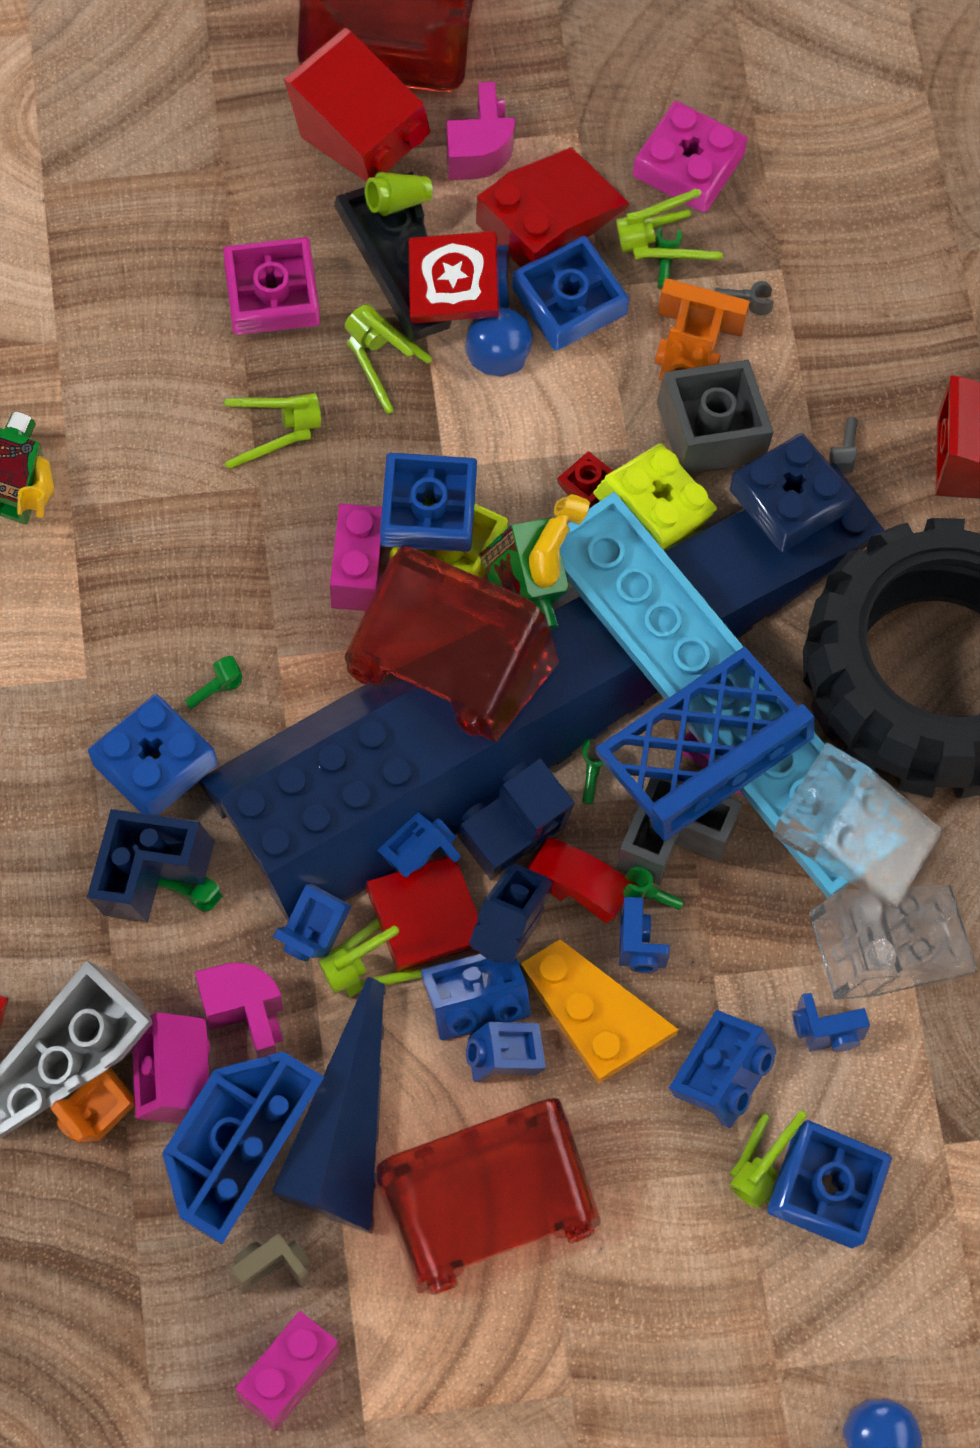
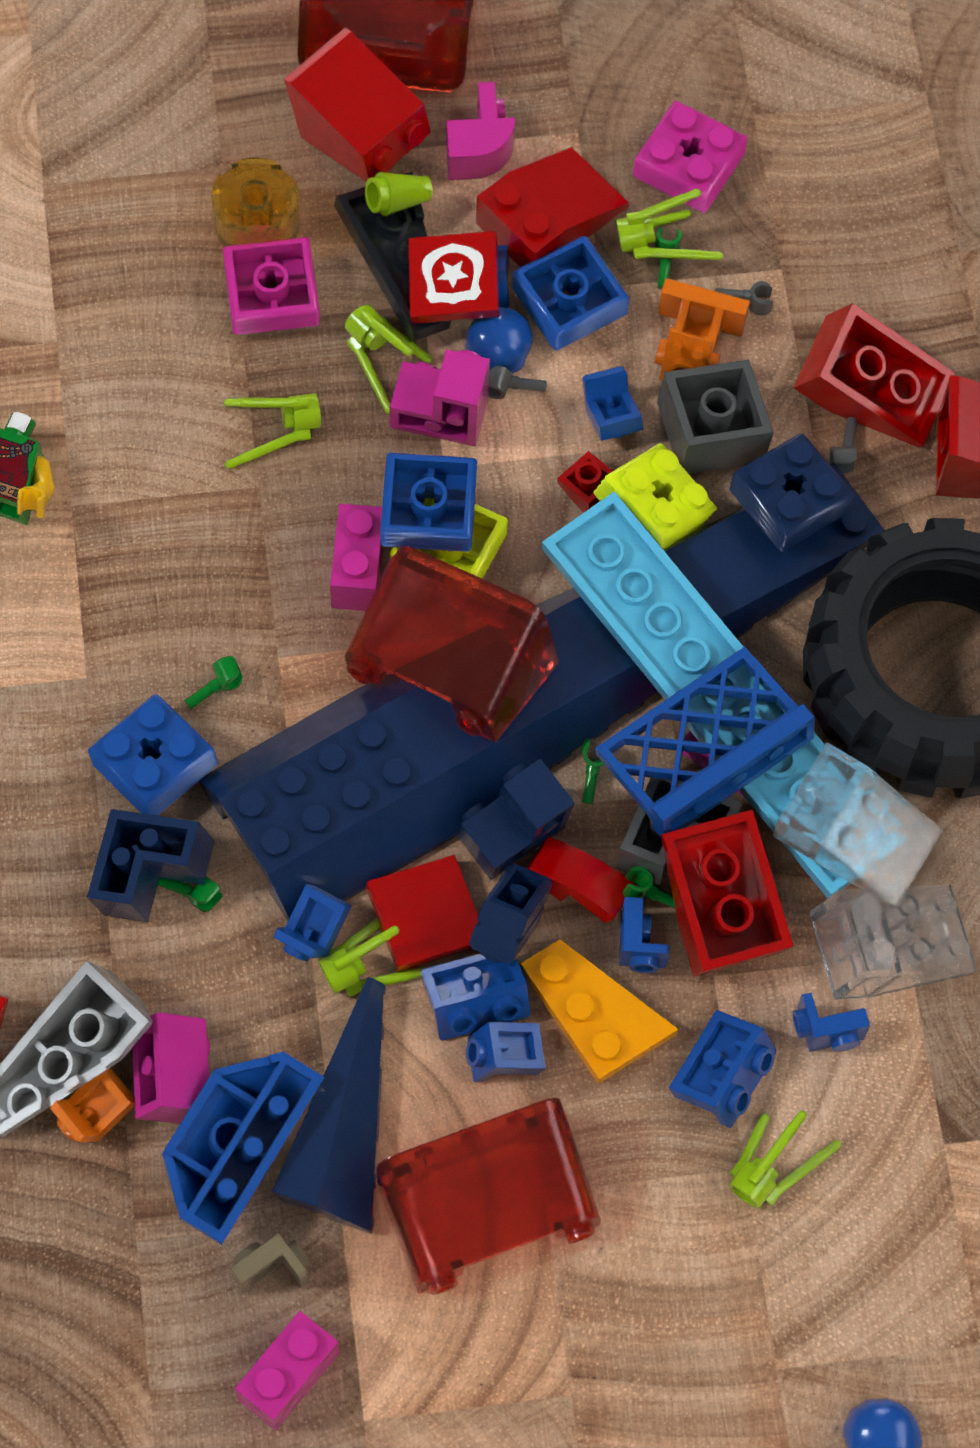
dark pink brick [195,963,283,1059] -> none
blue bracket [377,812,462,878] -> none
torso [479,494,590,635] -> none
blue brick [767,1120,892,1249] -> none
none -> clear yellow brick [211,157,300,248]
none -> dark pink brick [390,349,490,447]
none -> dark grey hand [488,366,547,399]
none -> blue bracket [582,366,643,441]
none -> red slope [661,809,794,978]
none -> red slope [793,303,955,448]

